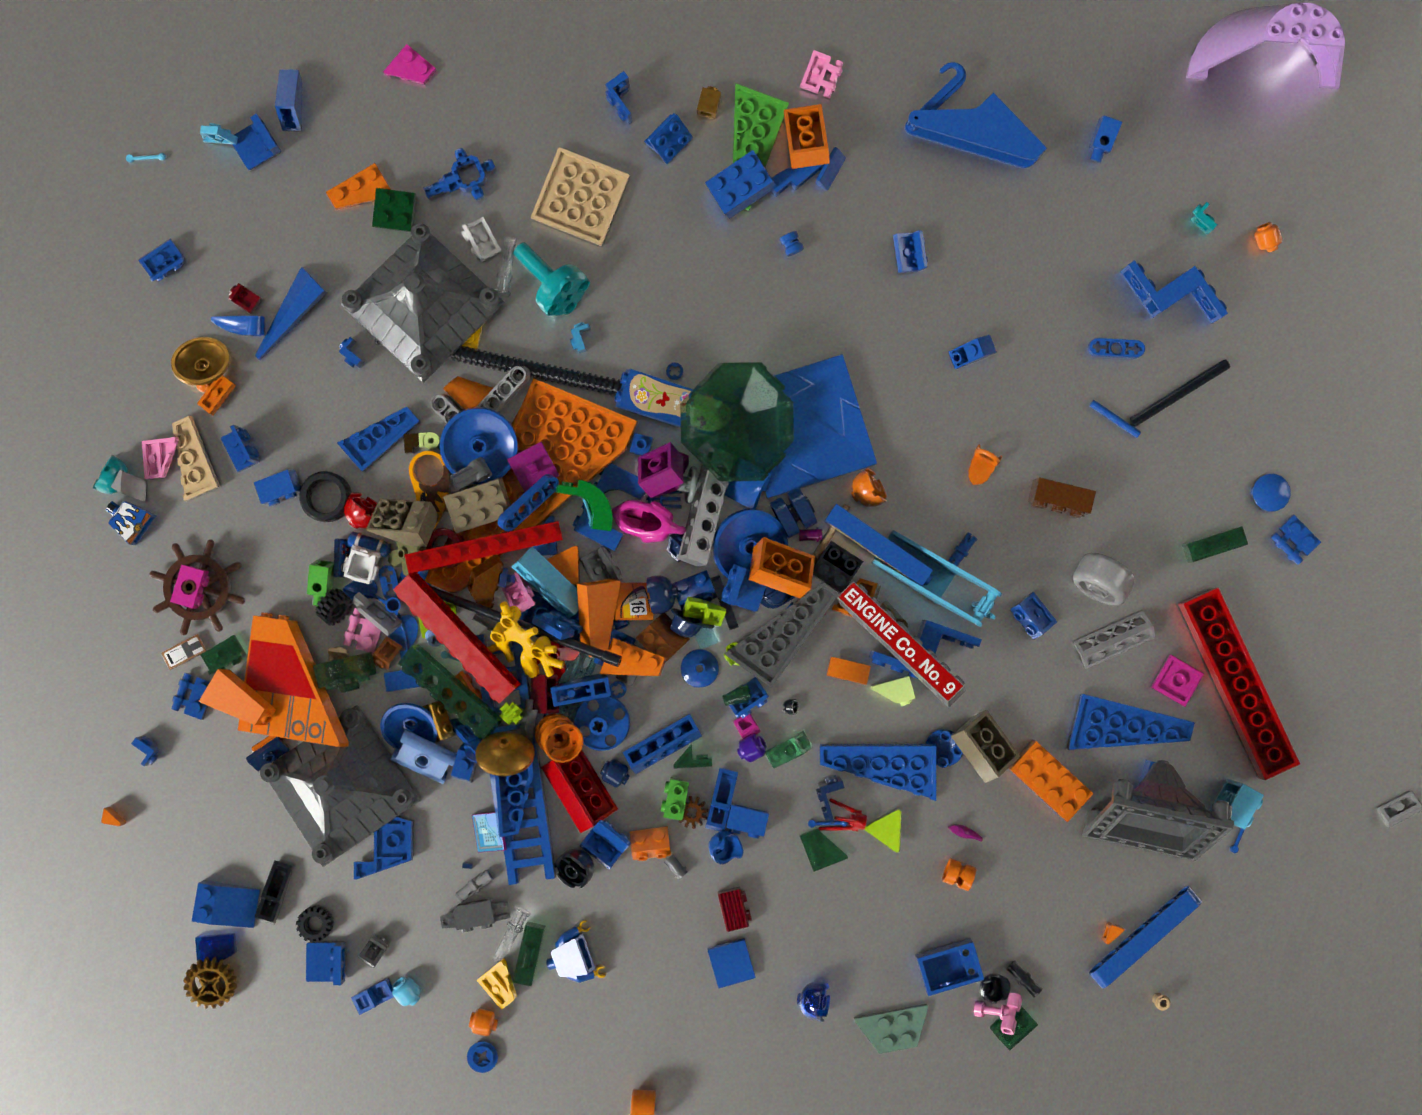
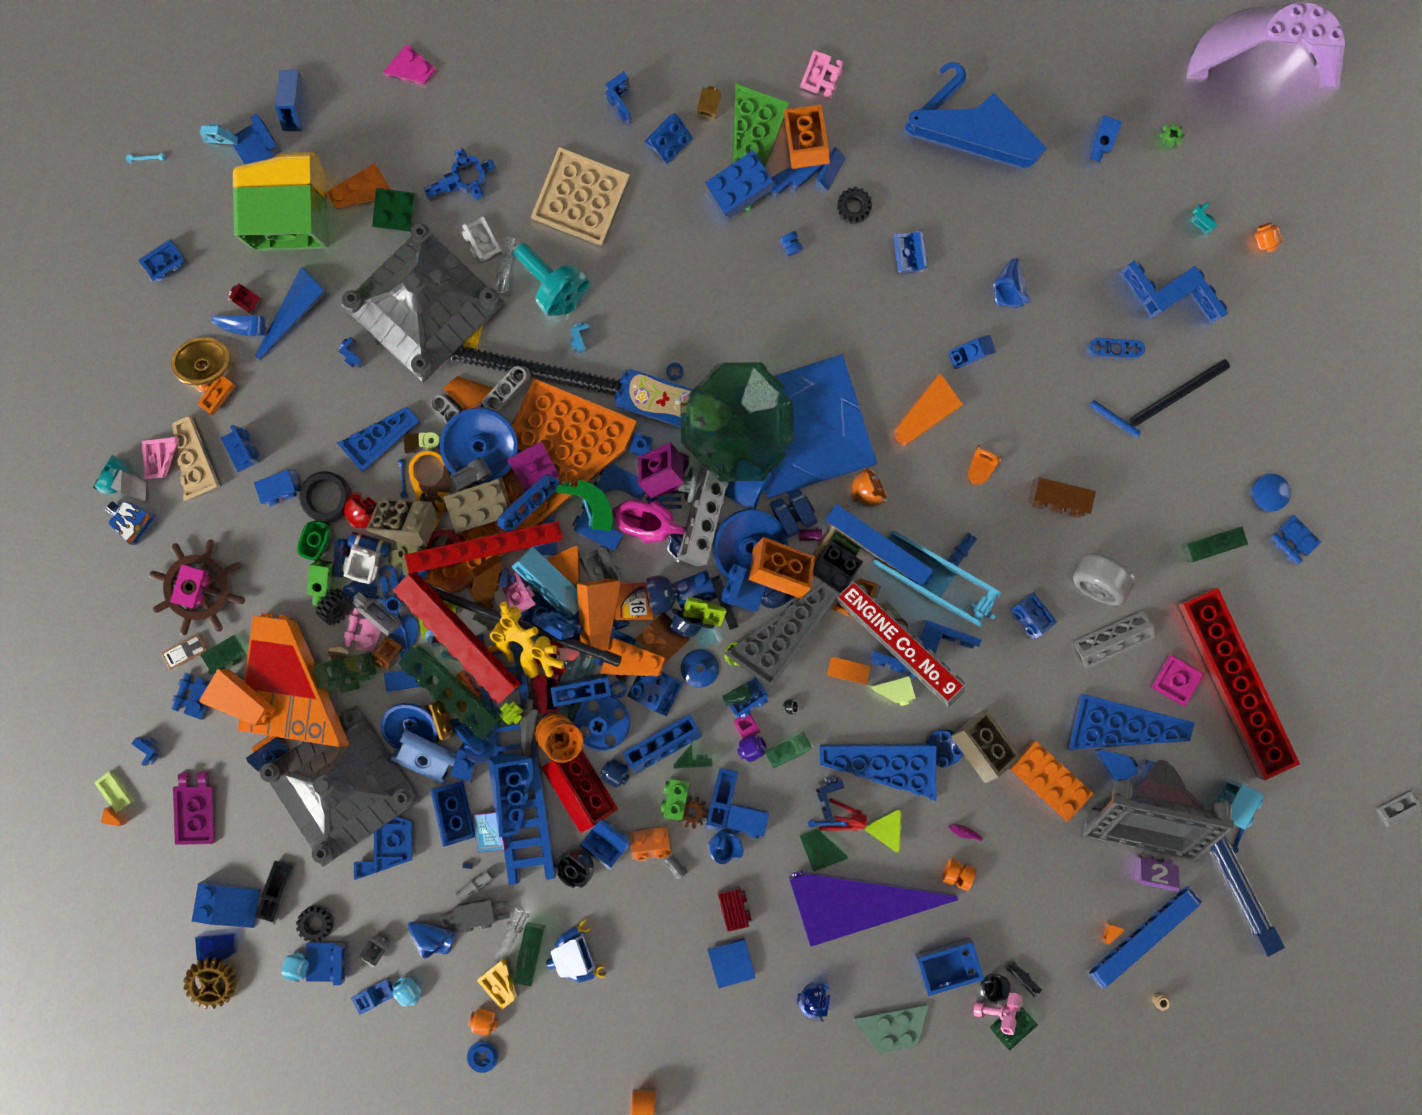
pearl gold dish [475,731,535,776] -> none
none -> yellowish green tile [94,771,134,813]
none -> magenta tile [173,772,215,845]
none -> bright green piece [233,152,327,250]
none -> medium azure head [281,952,309,982]
none -> green piece [297,520,332,561]
none -> blue hinge [398,459,408,499]
none -> blue hat [408,922,456,959]
none -> blue slope [430,781,475,847]
none -> blue bracket [627,672,684,716]
none -> dark purple slope [789,870,958,947]
none -> dark green pin [831,532,861,556]
none -> black tyre [837,187,872,224]
none -> orange slope [894,373,963,446]
none -> blue hat [993,258,1030,308]
none -> blue slope [1095,749,1138,782]
none -> medium lavender slope [1132,854,1180,892]
none -> bright green gear [1159,123,1185,148]
none -> dark blue brick [1211,835,1285,957]

